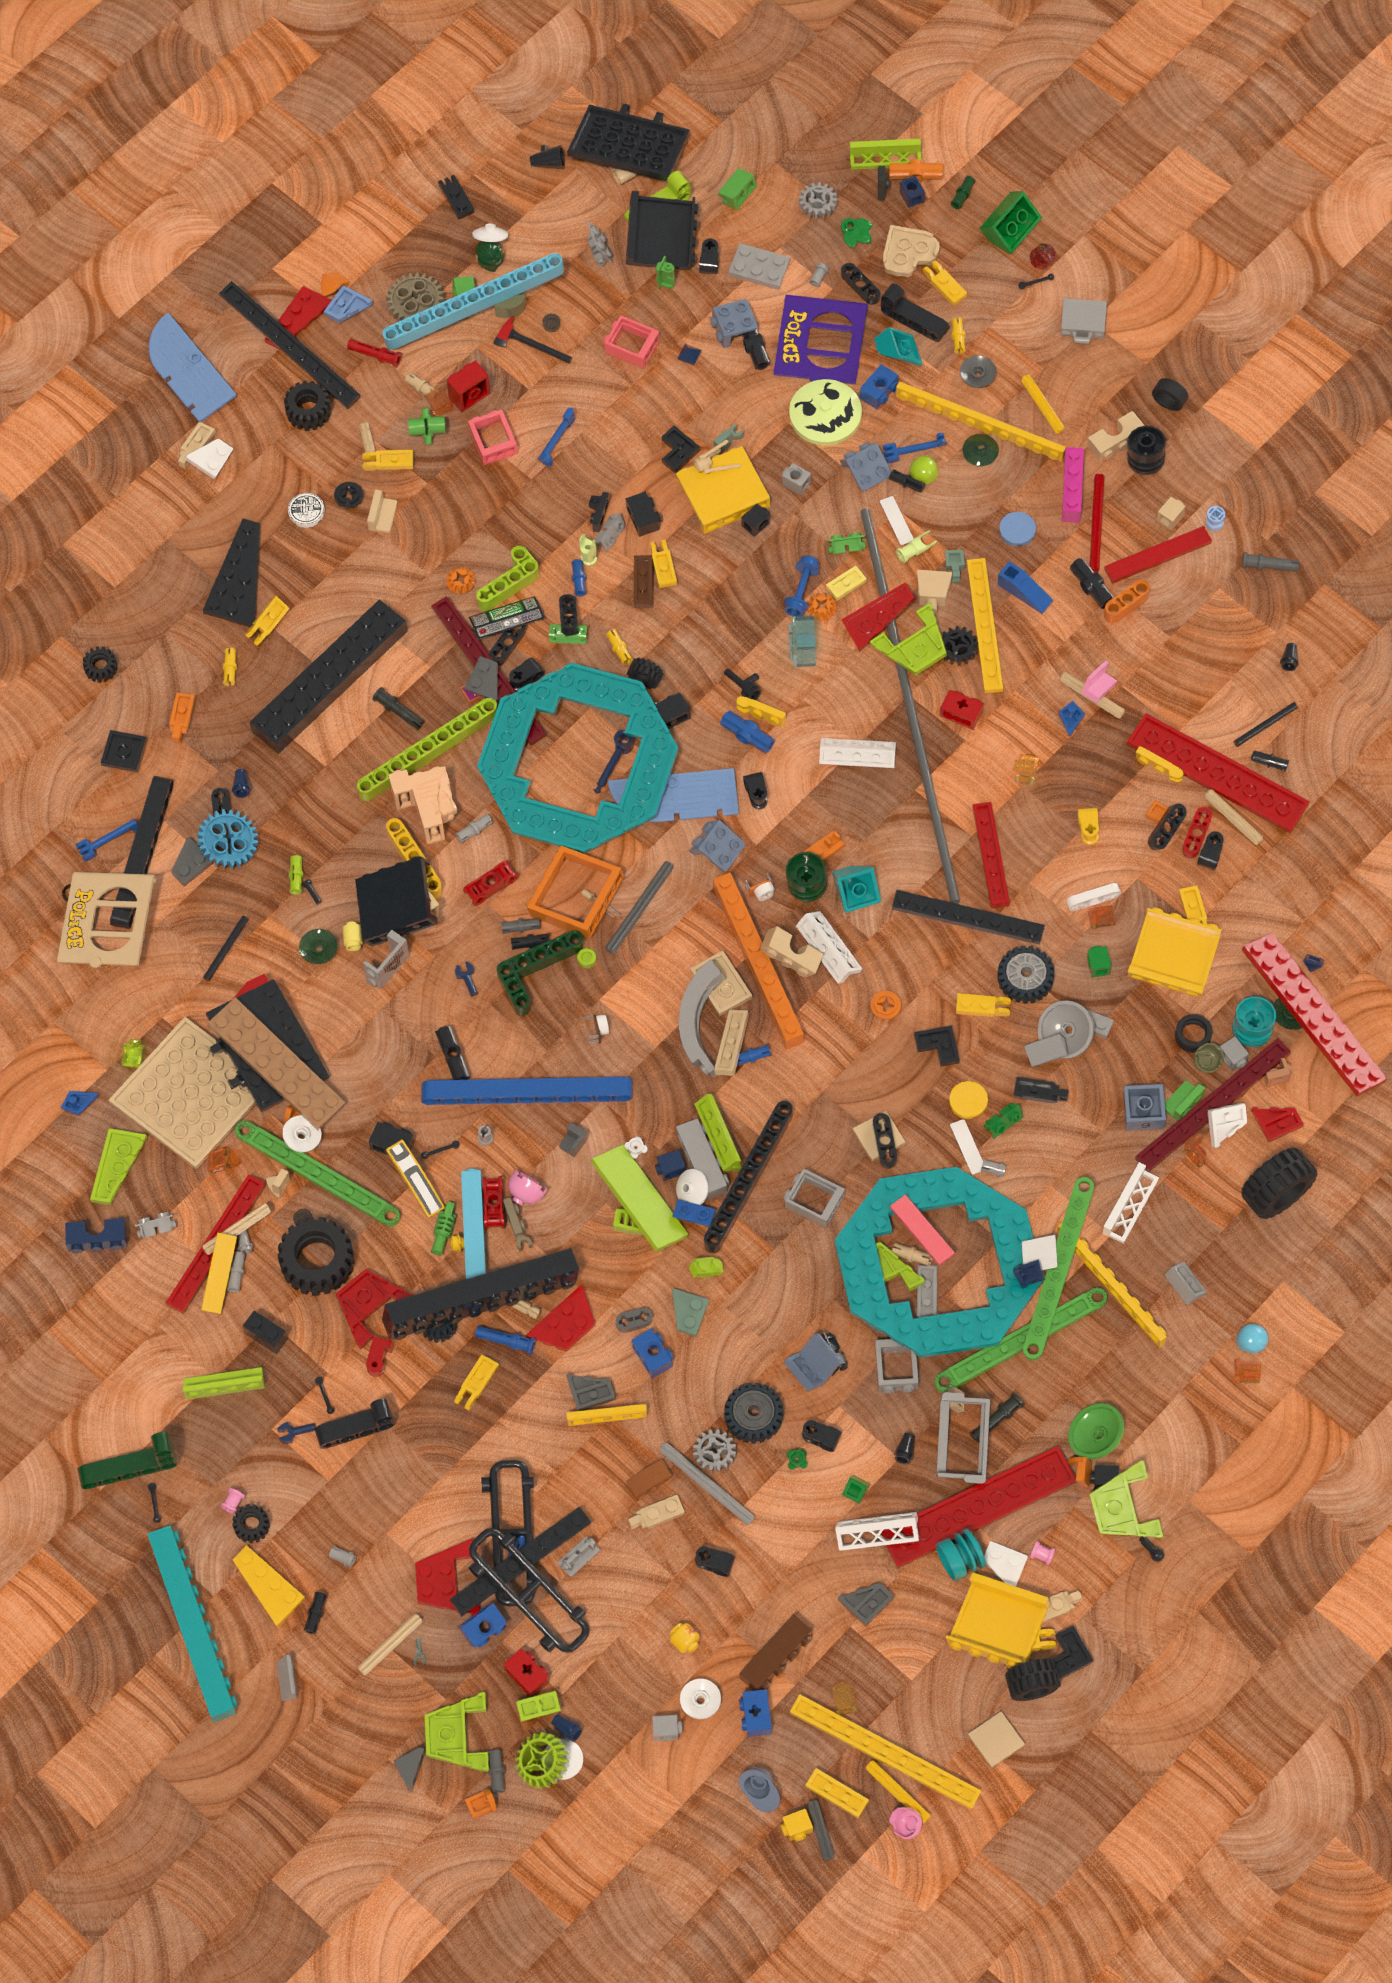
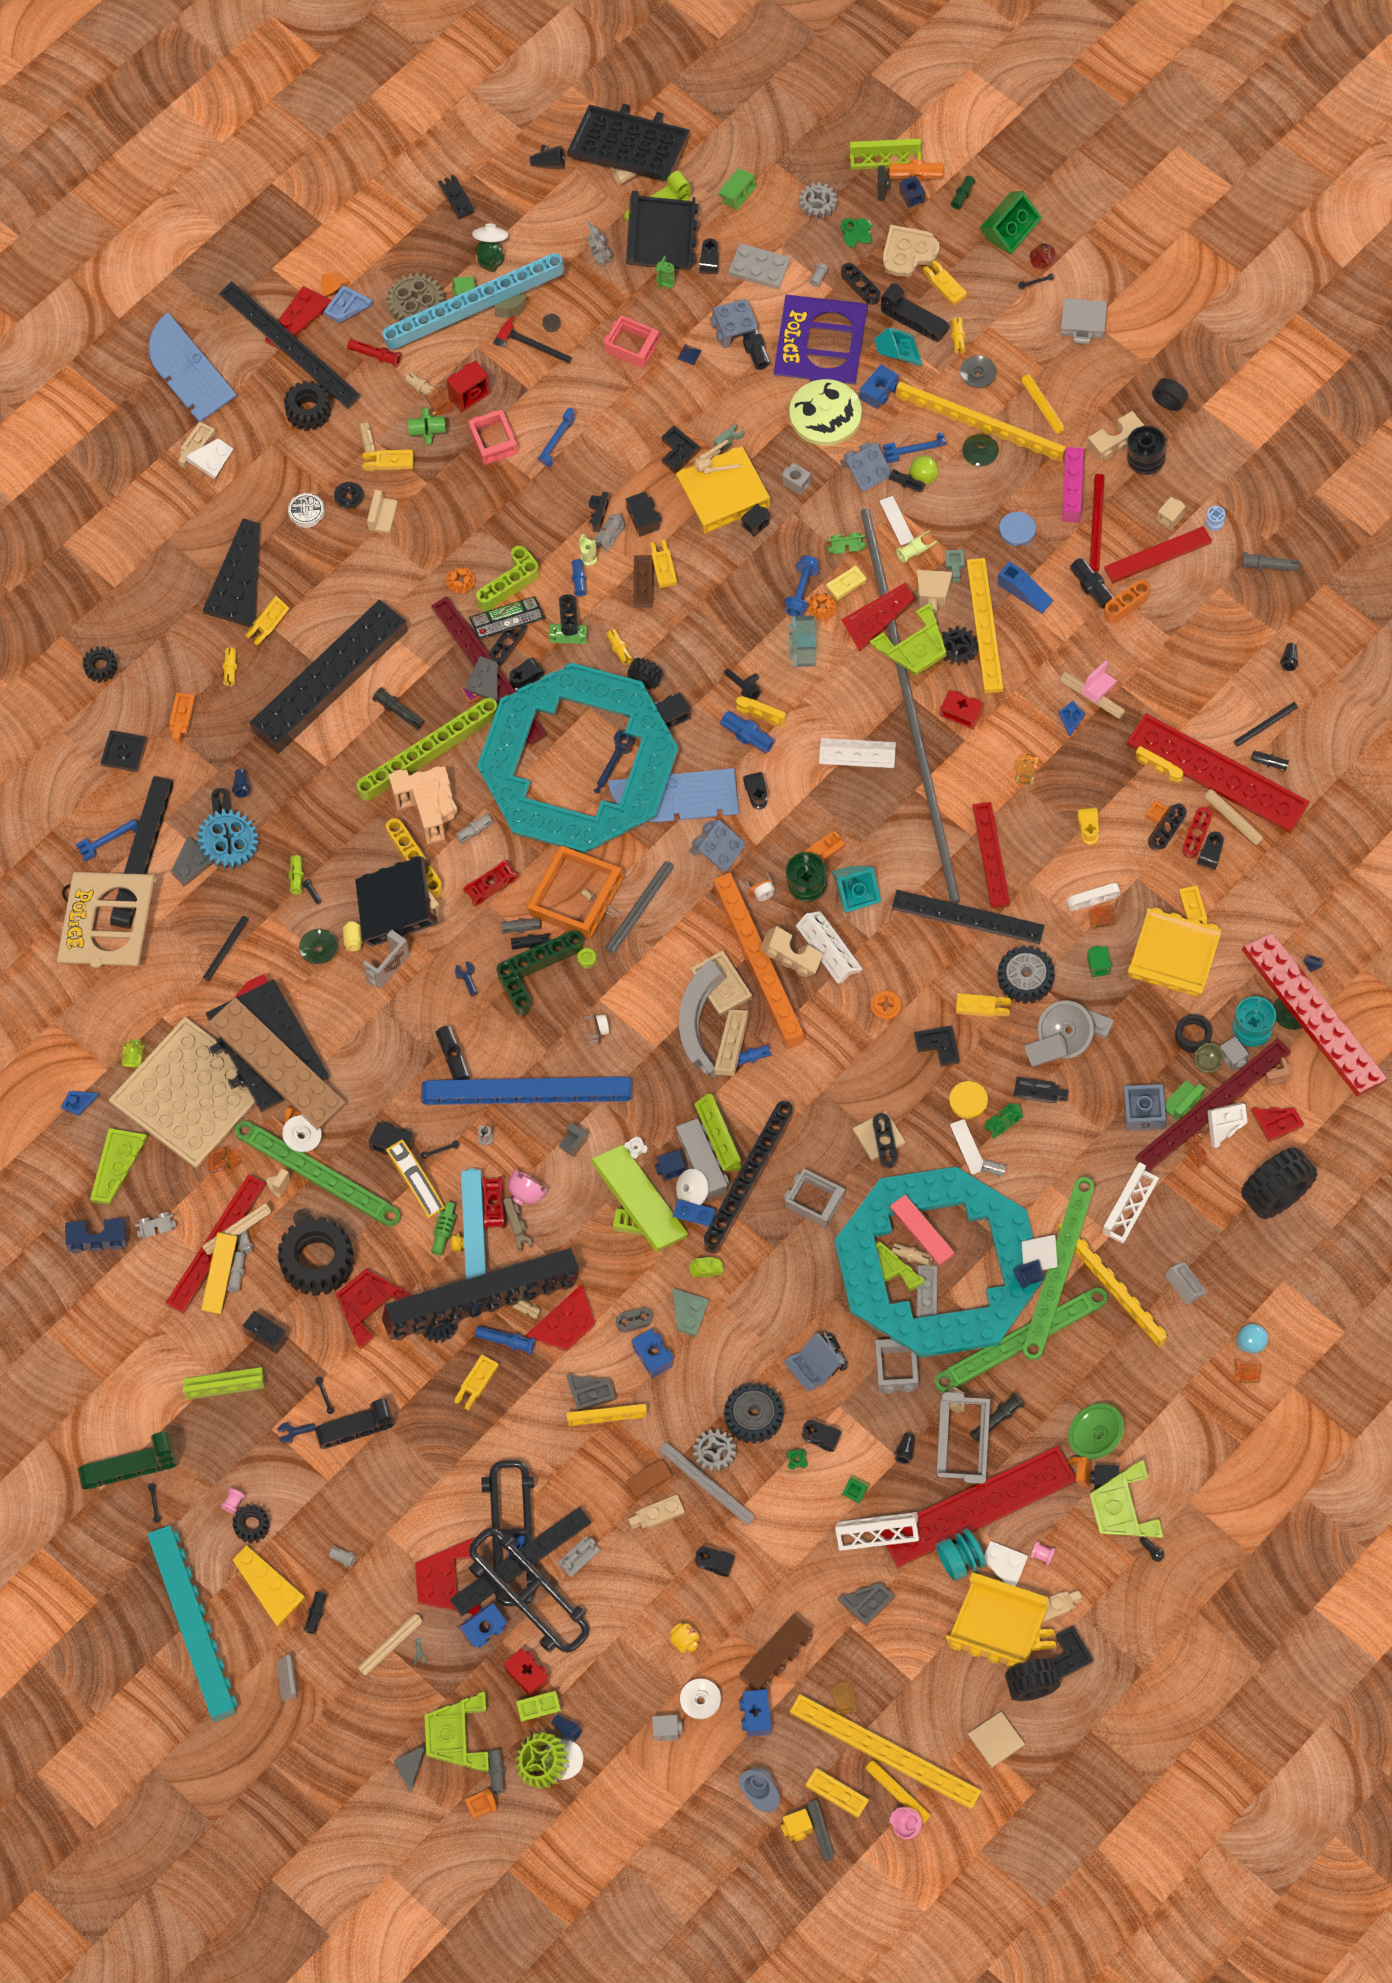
red leg [366,1337,394,1377] -> none

